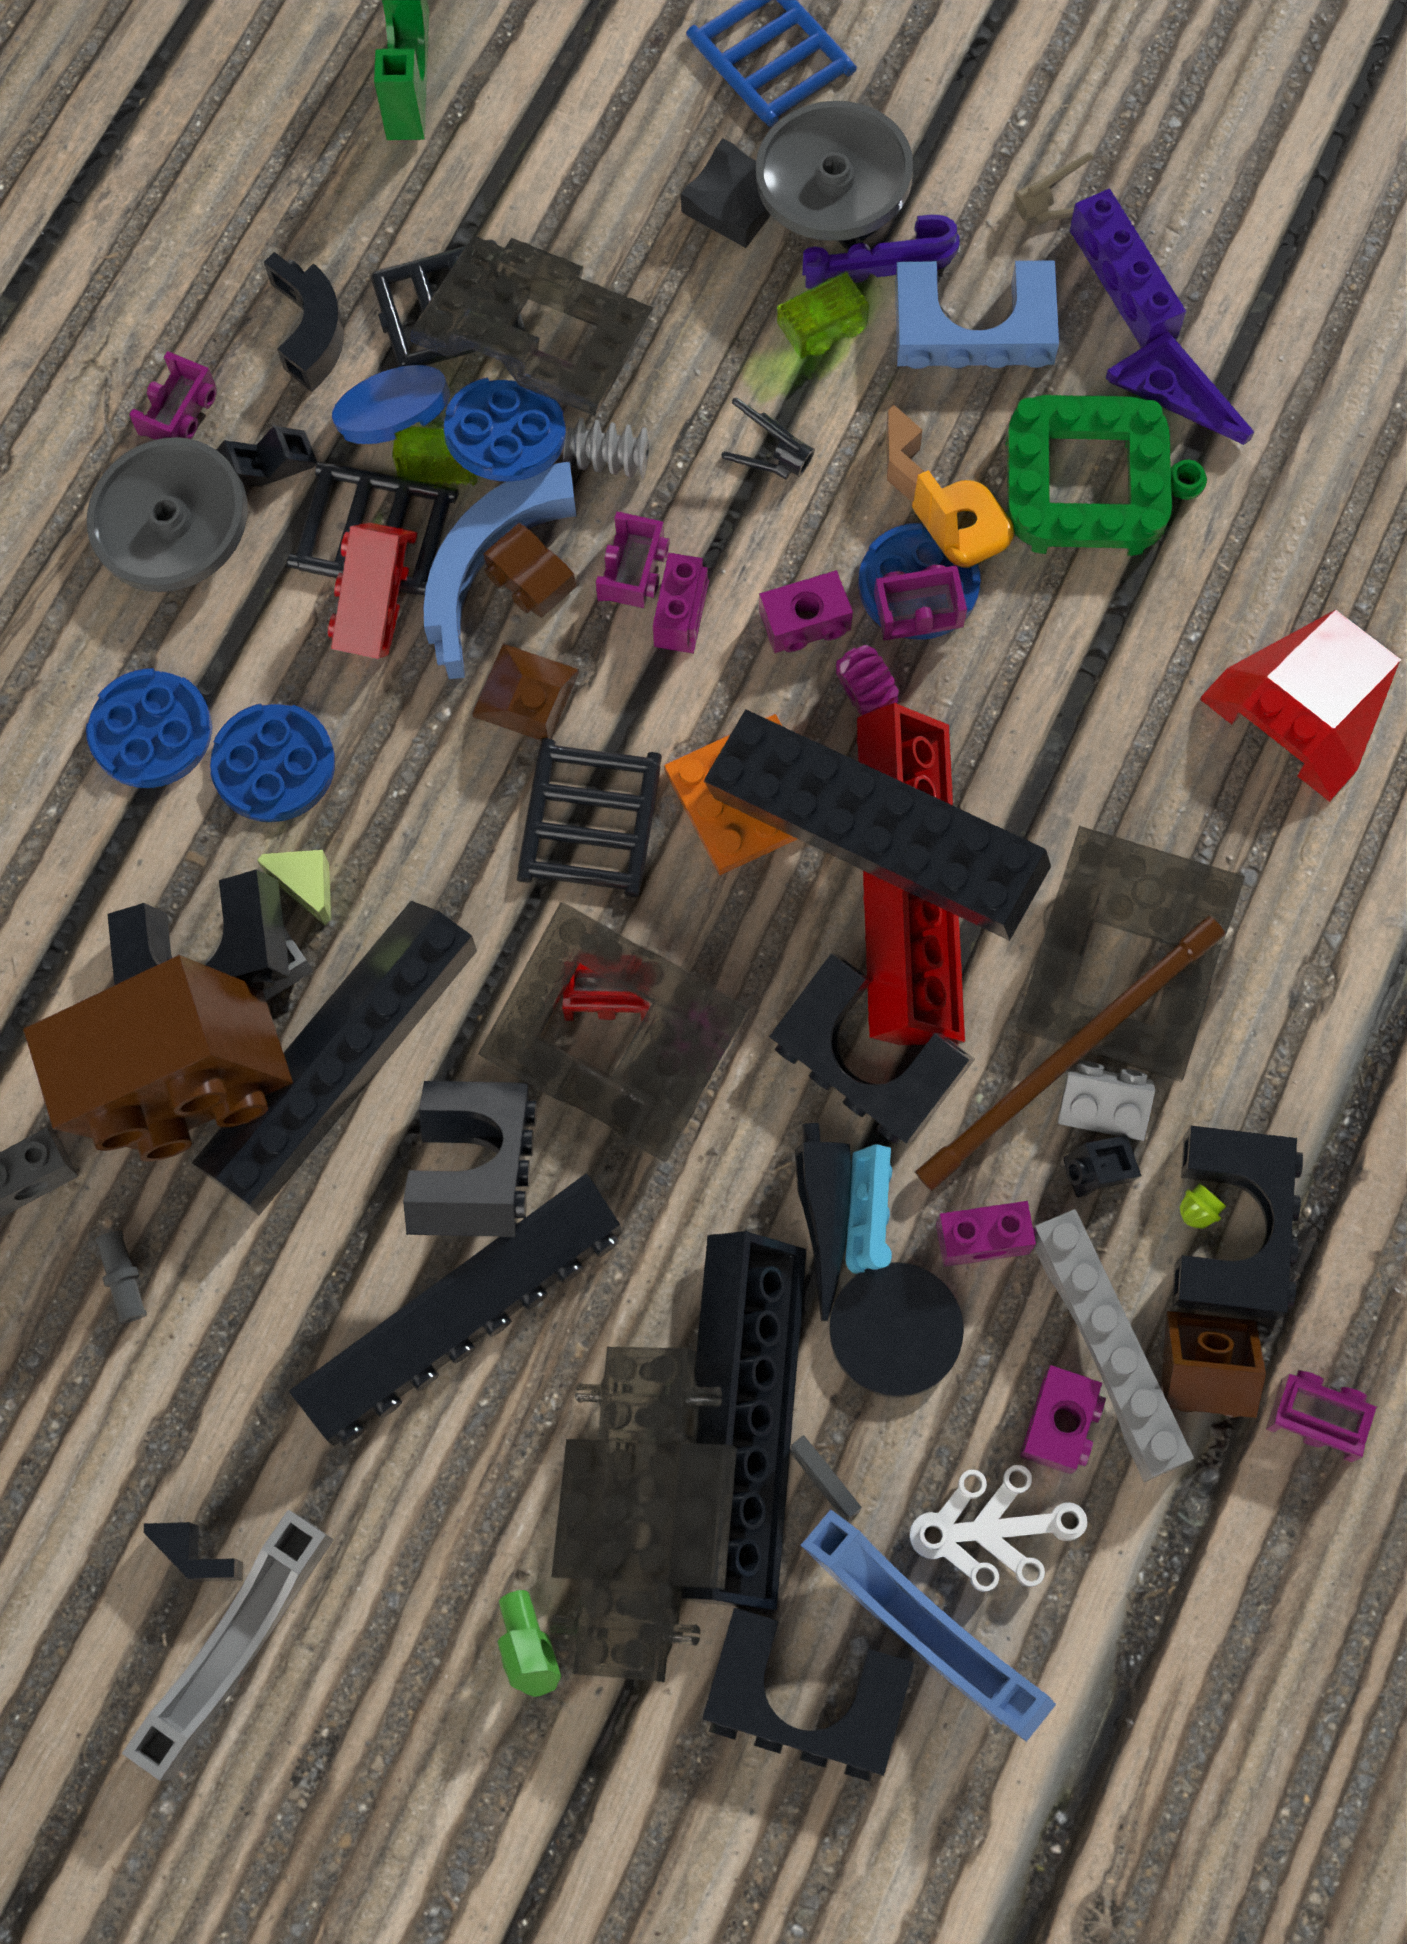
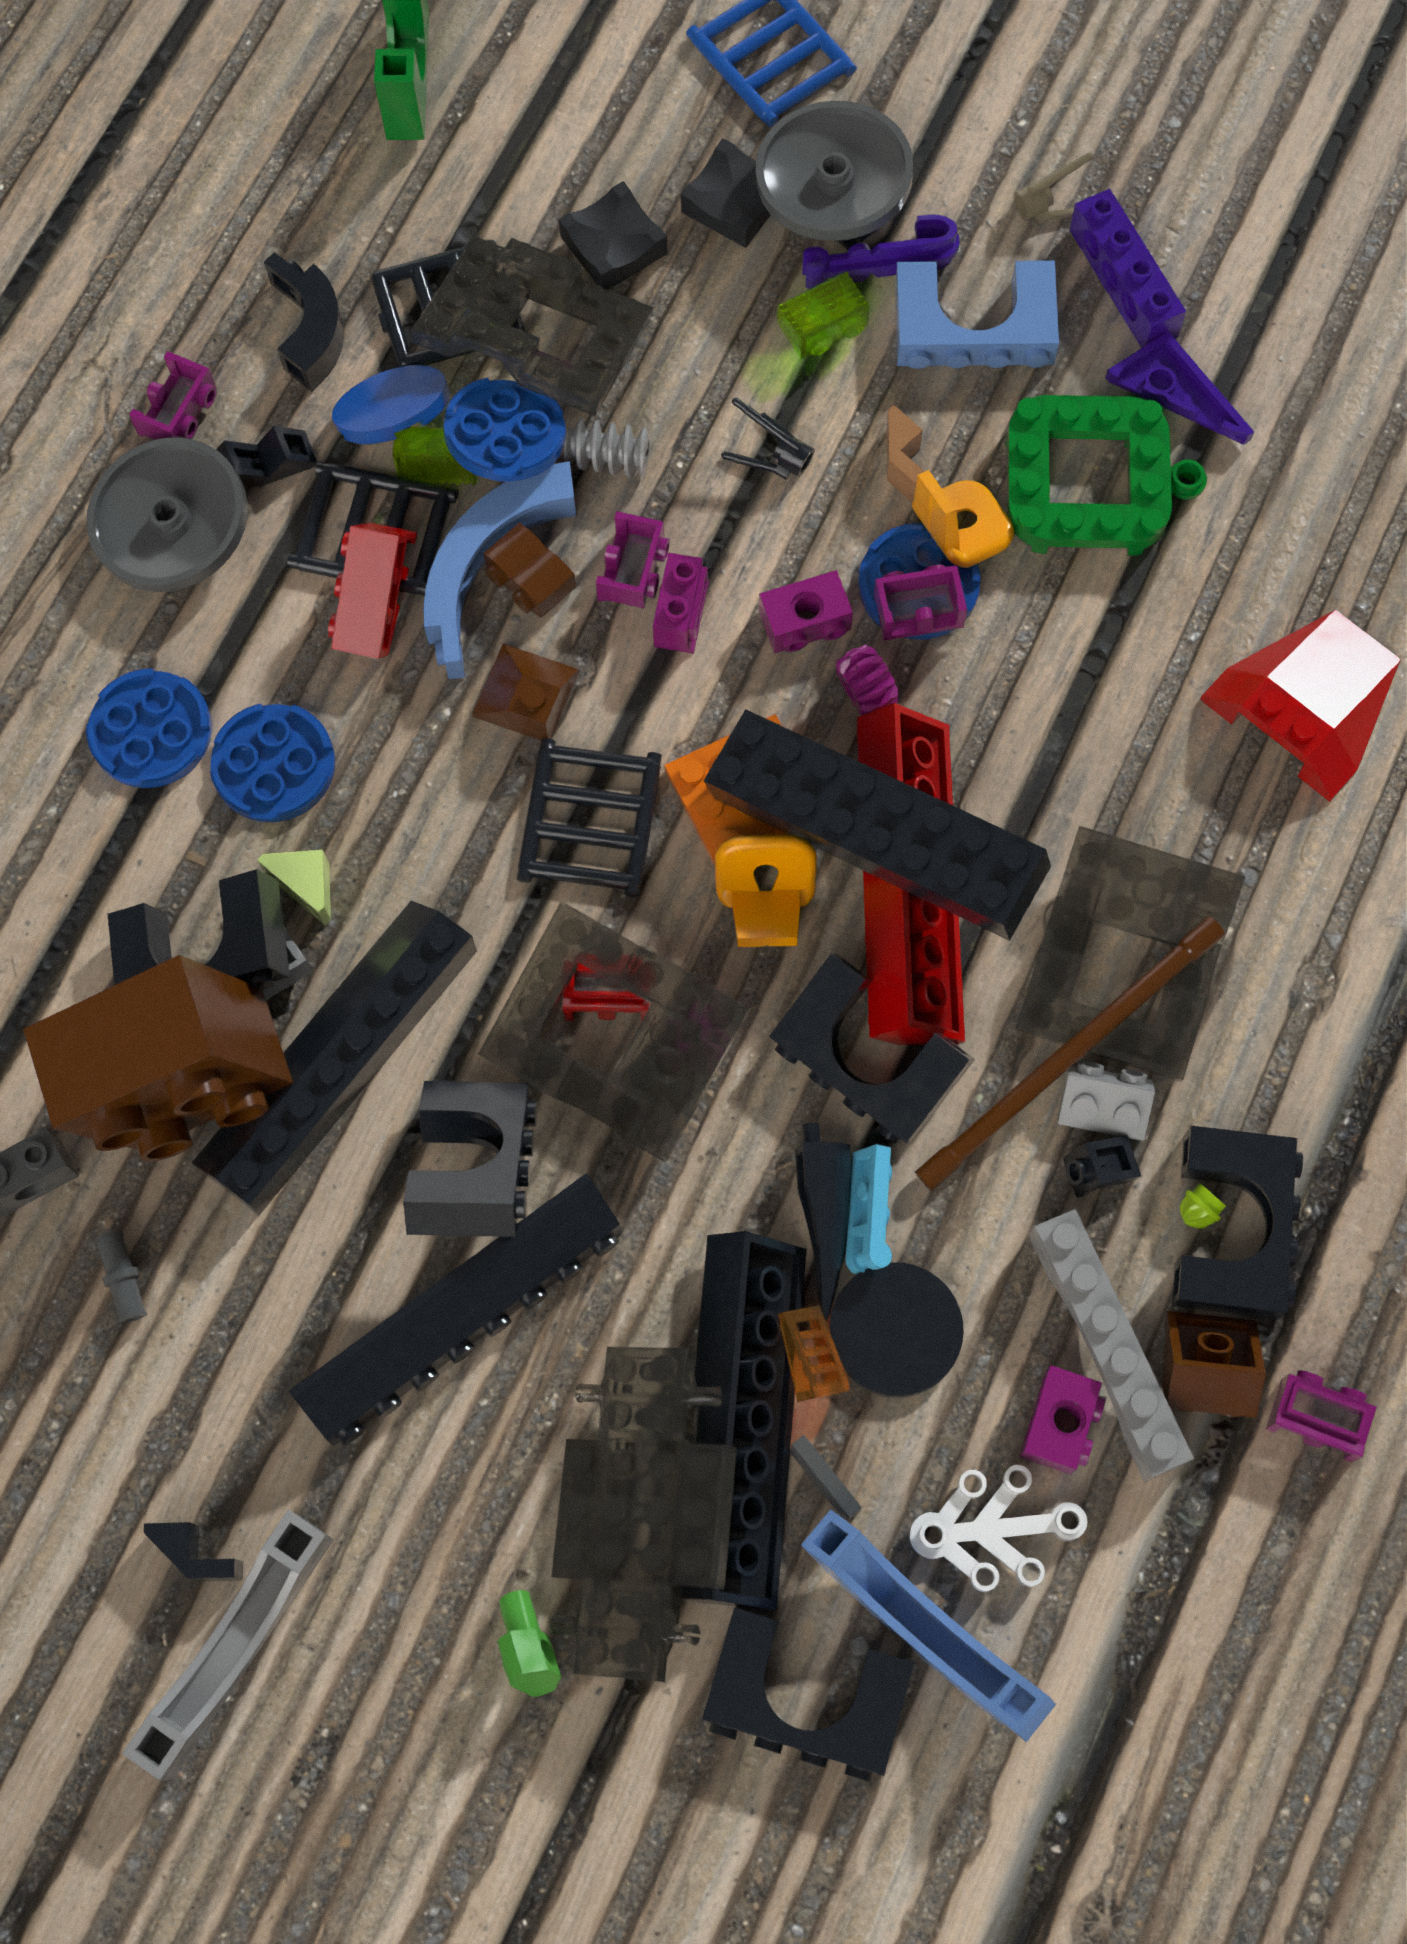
magenta brick [936,1201,1036,1267] -> none
none -> black brick [558,181,668,292]
none -> light orange piece [715,835,817,947]
none -> clear orange slope [778,1306,850,1402]

